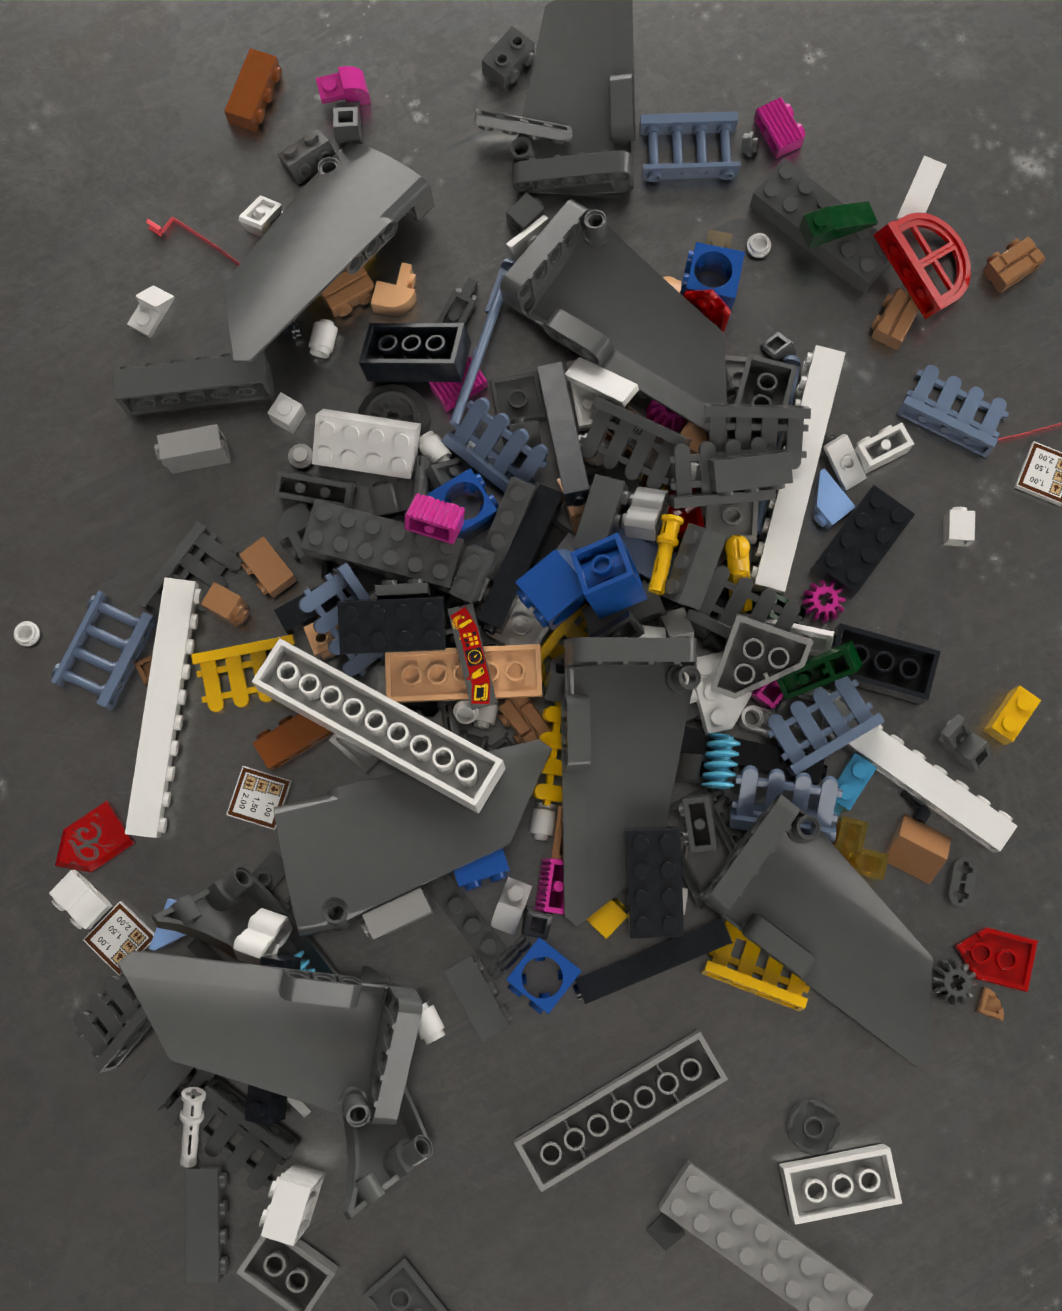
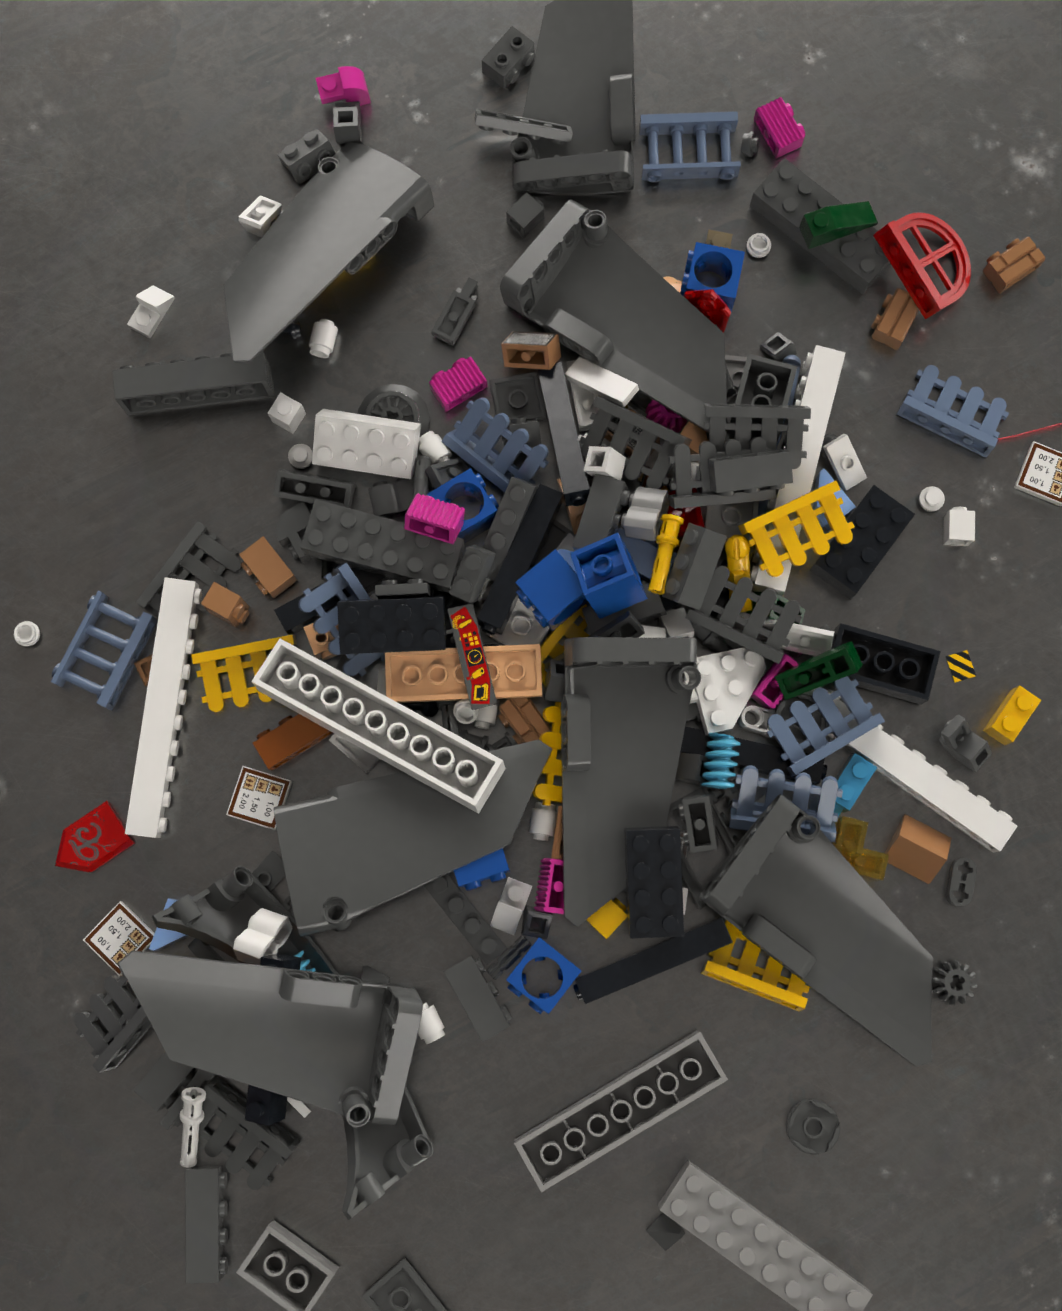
white brick [49,870,113,929] -> none
coral piece [146,217,241,266] -> none
light grey brick [154,424,231,474] -> none
dark orange brick [224,48,282,131] -> none
white brick [259,1163,326,1246] -> none
medium nougat brick [320,267,375,318] -> none
black brick [359,323,471,382] -> none
light grey brick [361,887,435,940] -> none
light nougat brick [371,262,417,317] -> none
sand blue bar [449,258,516,427] -> none
white plate [506,215,550,261] -> none
light grey brick [710,614,813,699] -> none
white brick [779,1144,902,1225] -> none
dark pink gear [801,580,846,623] -> none
white brick [855,423,914,474] -> none
white tile [895,156,946,229] -> none
black hand [900,790,931,824] -> none
red tile [955,927,1038,992] -> none
medium nougat tile [975,987,1004,1021] -> none
none -> medium nougat brick [501,331,561,370]
none -> white brick [584,446,626,480]
none -> yellow fence [738,480,854,577]
none -> white plate [919,486,945,512]
none -> sticker [946,650,976,683]

